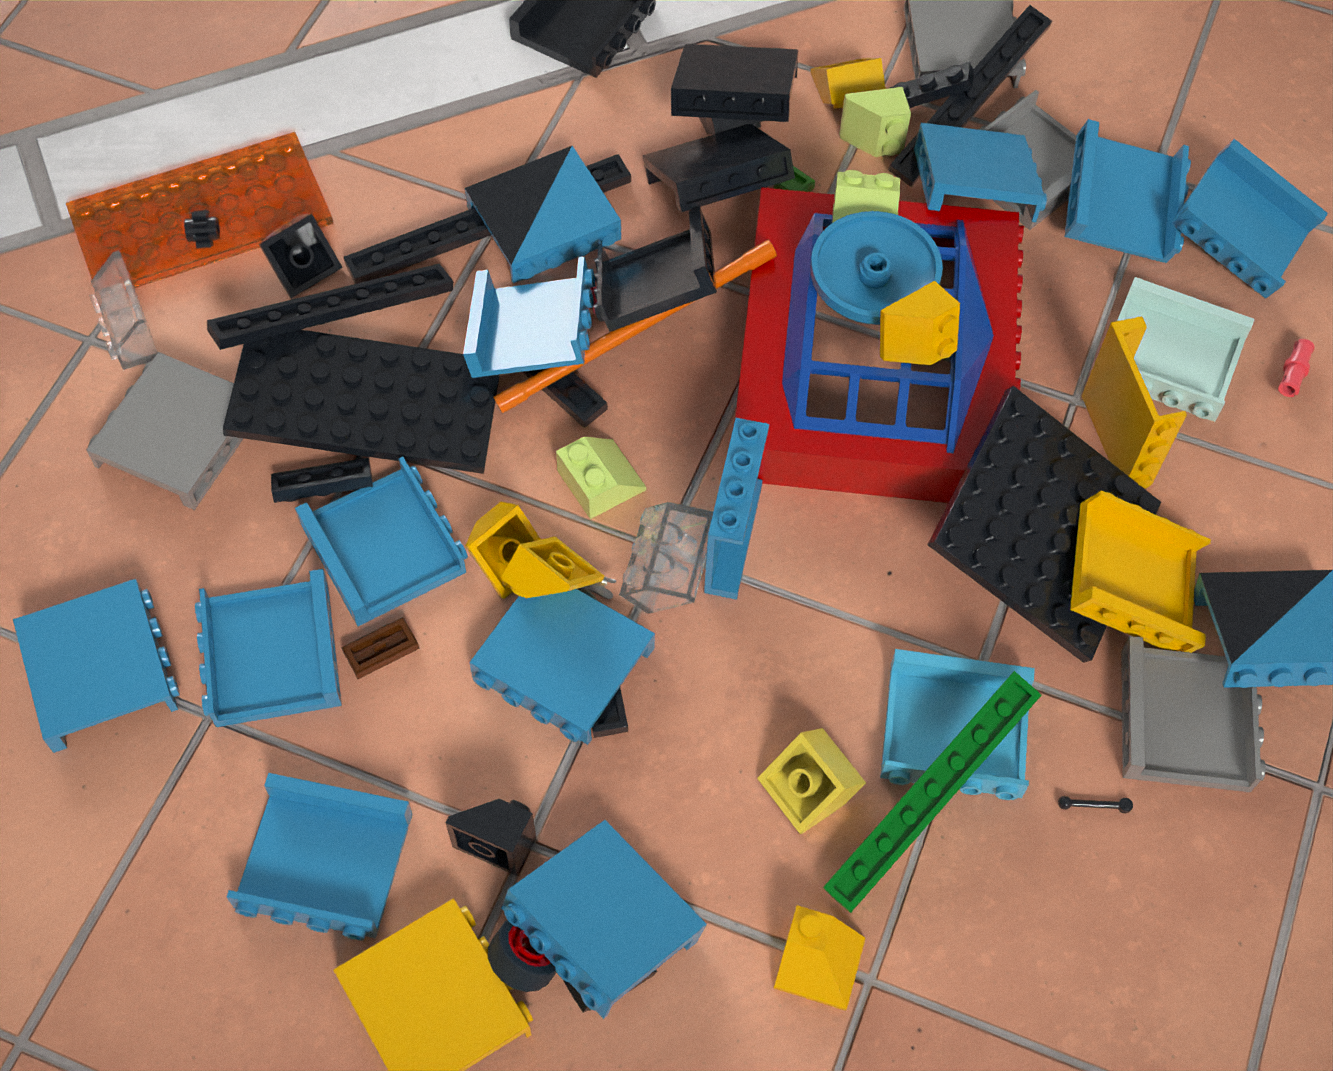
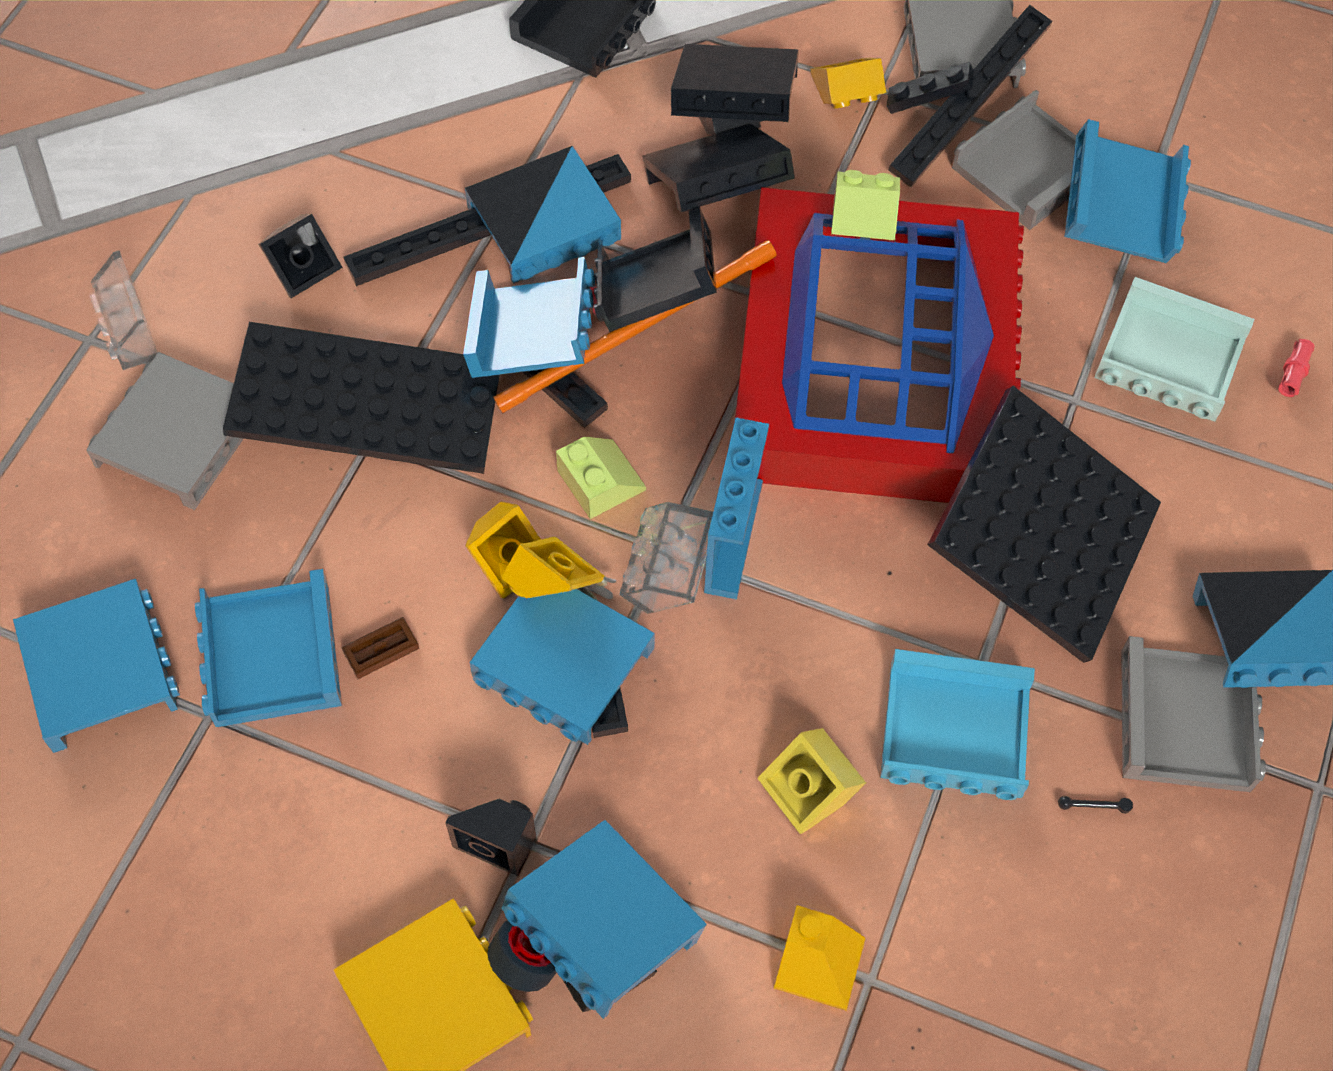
clear orange plate [66,132,334,299] -> none
black gear [184,210,220,249] -> none
black plate [207,264,454,350] -> none
dark azure panel [226,773,413,941] -> none
black plate [271,457,373,503] -> none
dark azure panel [295,457,468,627] -> none
bright green tile [774,166,815,192] -> none
dark azure dish [810,211,943,325] -> none
green plate [823,671,1042,913] -> none
yellowish green slope [839,87,911,157] -> none
yellow slope [880,281,960,365] -> none
dark azure panel [914,123,1047,222] -> none
yellow panel [1070,490,1211,653] -> none
yellow panel [1082,316,1187,489] -> none
dark azure panel [1171,139,1328,299] -> none

